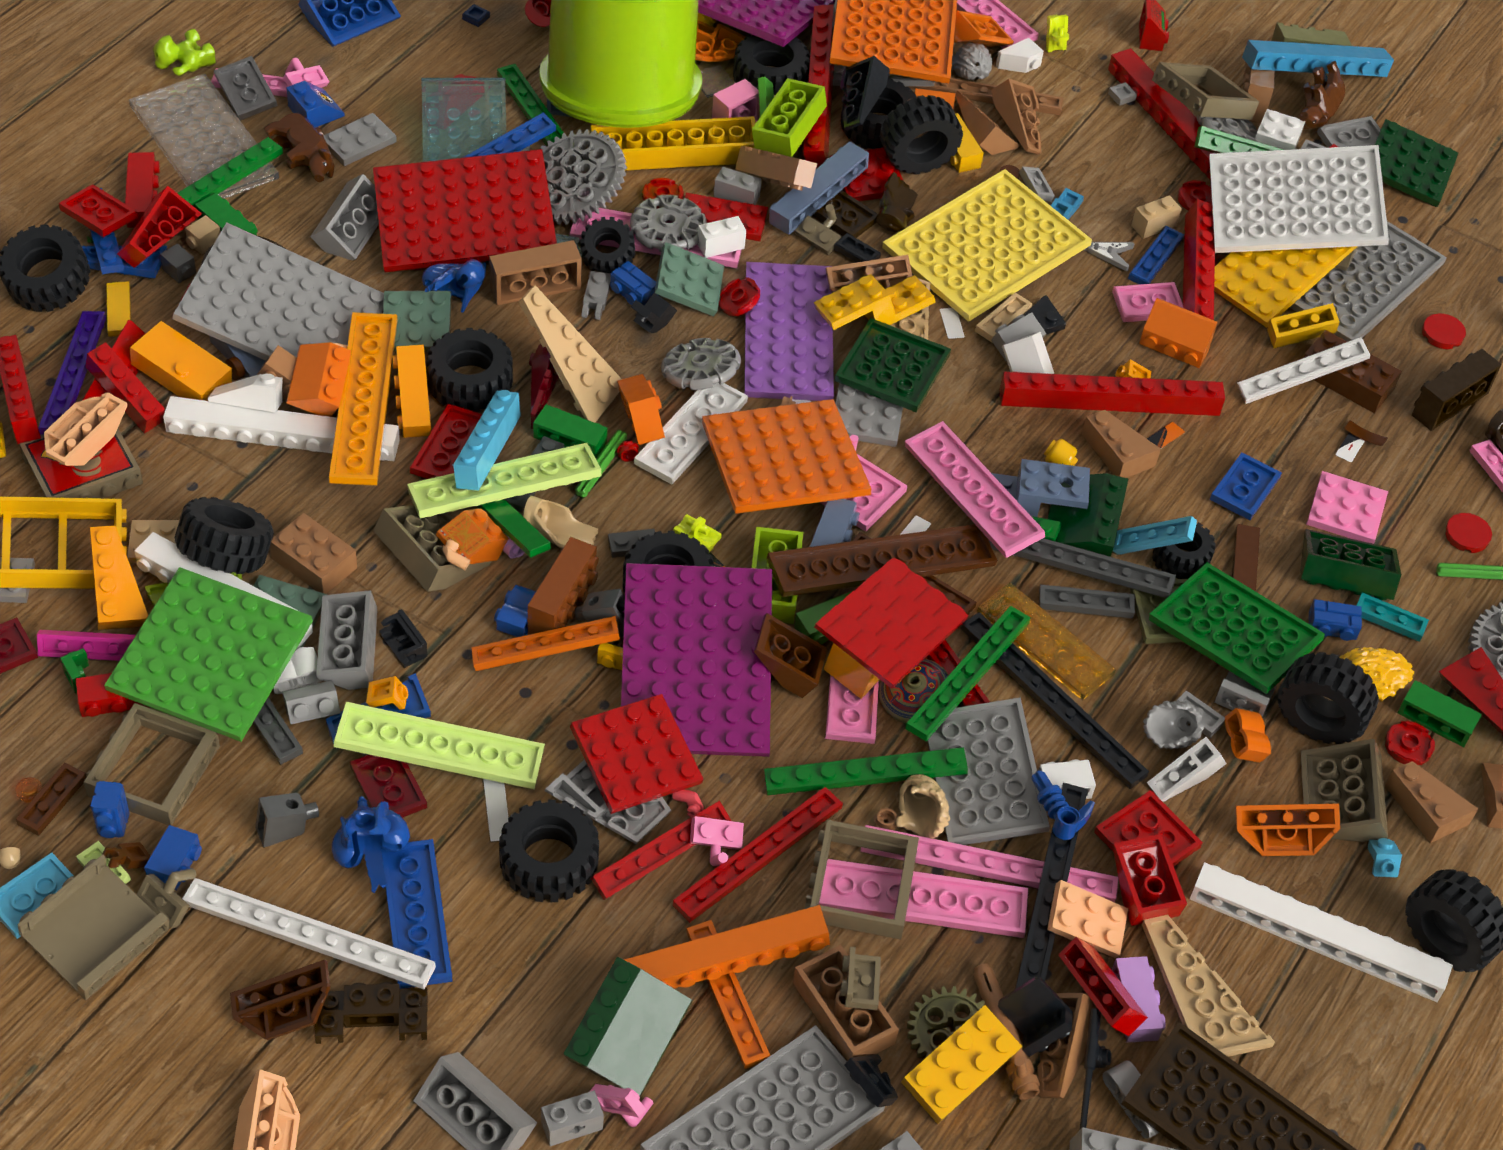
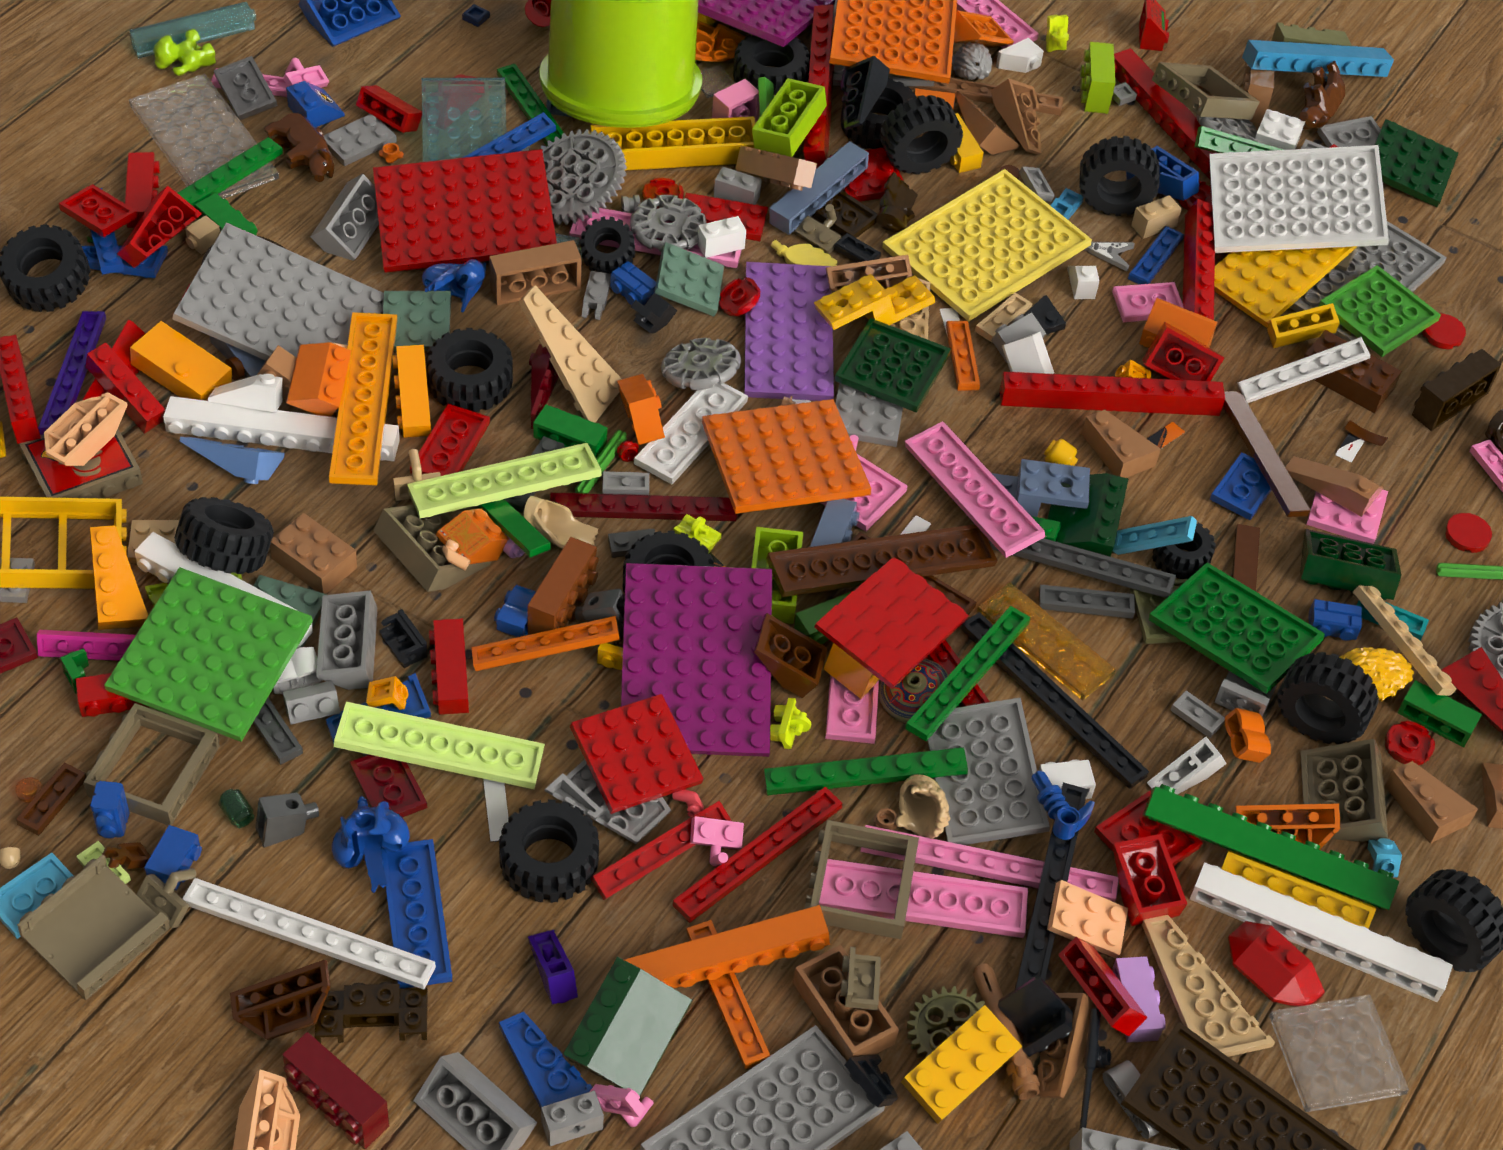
yellow tile [107,281,131,336] -> none
dark grey brick [160,244,196,283] -> none
medium azure brick [453,390,521,491] -> none
light grey piece [1143,700,1204,749] -> none
none -> clear light blue brick [129,2,257,58]
none -> medium blue wedge [180,437,285,484]
none -> clear green brick [218,789,255,828]
none -> dark red brick [282,1032,389,1149]
none -> red brick [356,85,423,133]
none -> orange plate [379,143,404,163]
none -> tan plate [393,449,441,501]
none -> red brick [429,618,469,715]
none -> blue wing [499,1012,593,1109]
none -> dark purple slope [528,930,578,1005]
none -> dark red plate [550,493,737,521]
none -> light grey plate [603,471,650,495]
none -> light grey wheel [621,195,641,213]
none -> neon yellow hips [770,698,812,749]
none -> light yellow animal [771,240,837,266]
none -> orange tile [946,321,980,391]
none -> white slope [1068,266,1099,299]
none -> black tyre [1079,136,1160,216]
none -> lime brick [1080,42,1115,114]
none -> blue wedge [1126,146,1199,201]
none -> red slope [1142,322,1224,381]
none -> green brick [1142,784,1399,910]
none -> yellow plate [1221,849,1376,929]
none -> tile [1223,391,1310,517]
none -> red wedge [1228,921,1325,1010]
none -> clear plate [1269,995,1409,1112]
none -> medium nougat wedge [1285,456,1384,517]
none -> bright green plate [1319,265,1441,357]
none -> tan plate [1353,585,1456,696]

